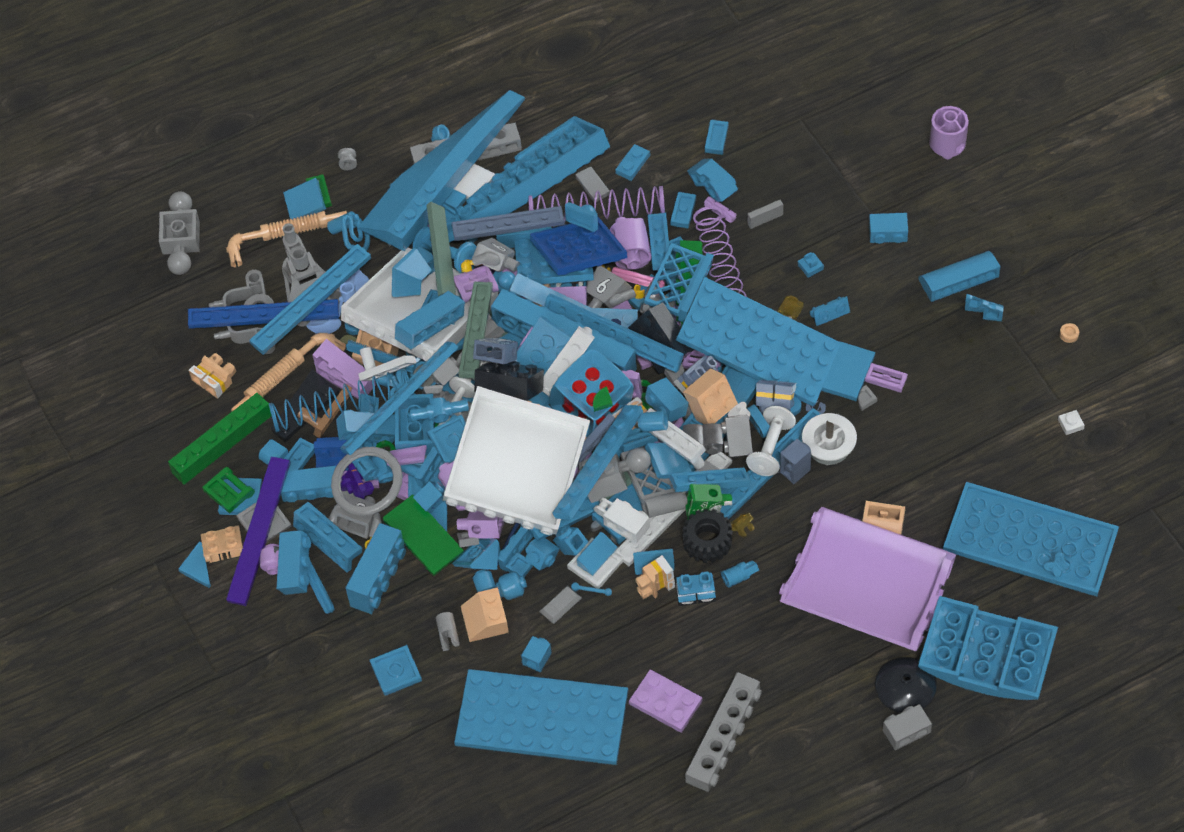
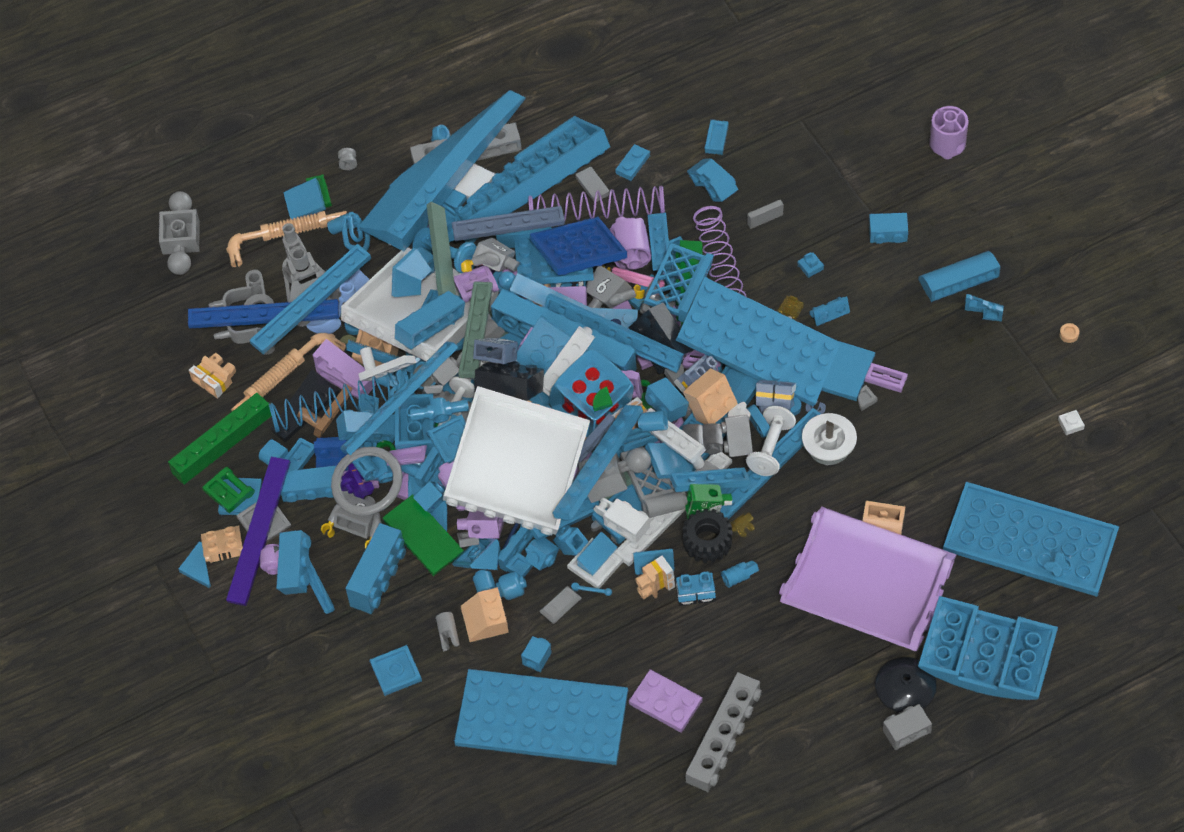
dark azure fence [293,502,362,572] -> none
dark azure tile [565,202,598,232] -> none
dark azure plate [670,192,696,229] -> none
lavender axle [704,197,736,223] -> none
sand blue brick [780,439,811,484] -> none

